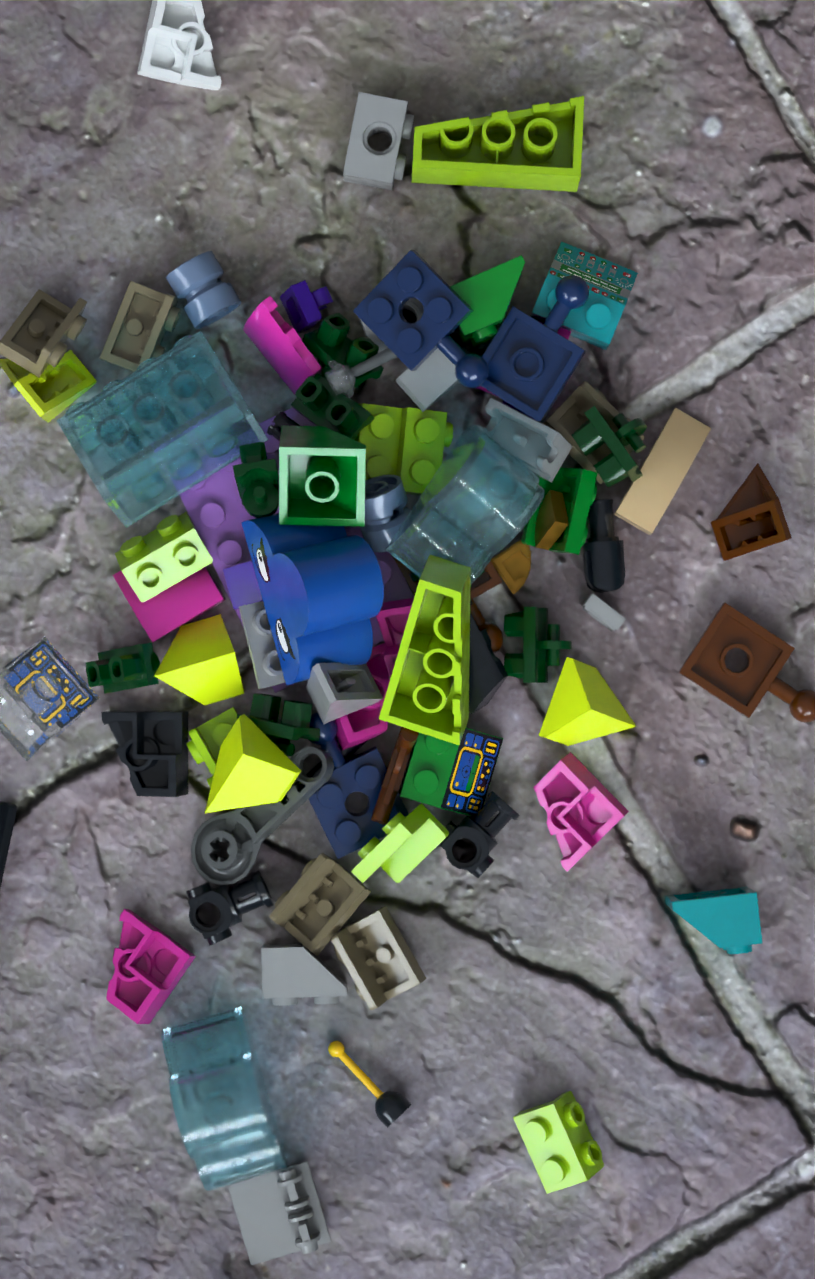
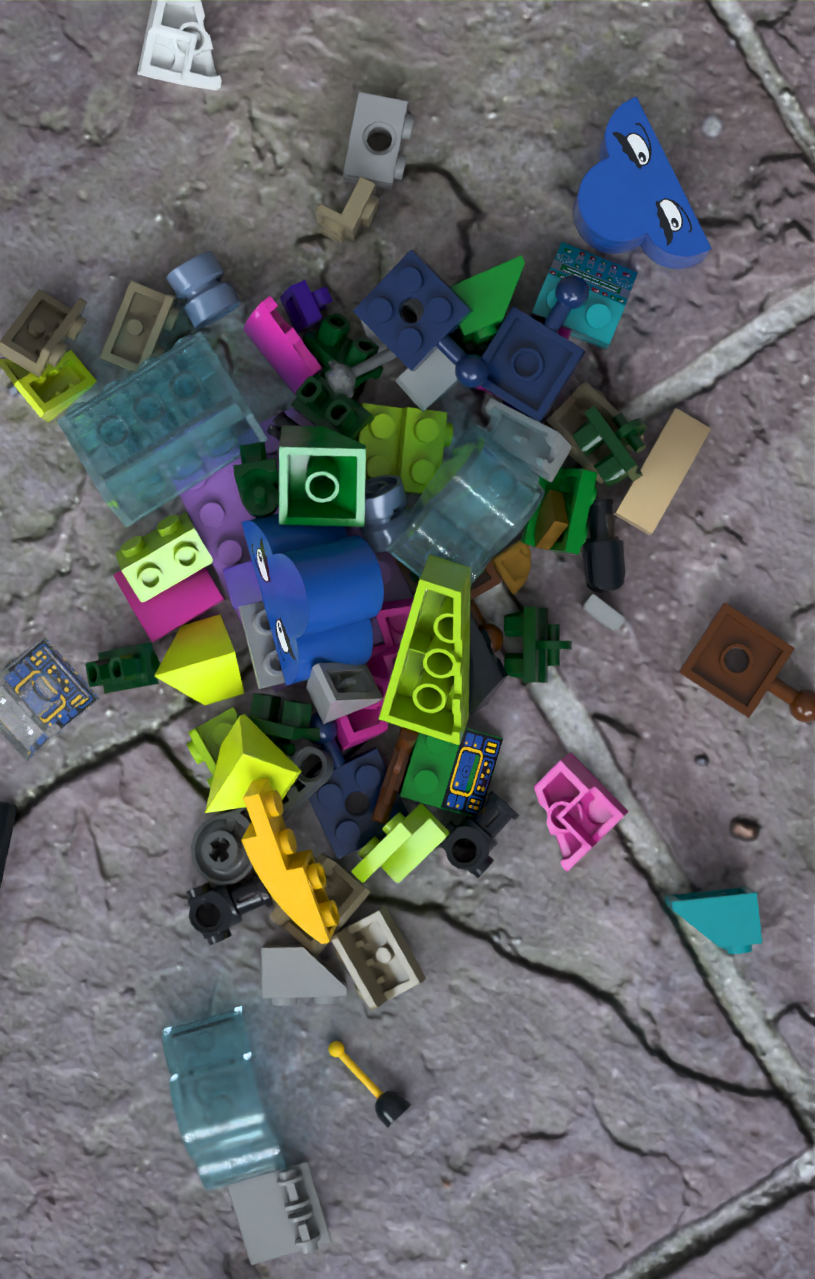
black slope [101,711,188,797] -> none
dark pink slope [106,909,196,1024] -> none
lime wedge [411,96,584,192] -> none
lime bracket [513,1091,604,1194] -> none
neon yellow slope [539,657,637,746] -> none
reddish brown slope [711,463,792,561] -> none
none -> yellow slope [241,777,340,944]
none -> dark tan bracket [315,176,380,244]
none -> blue brick [573,96,712,269]

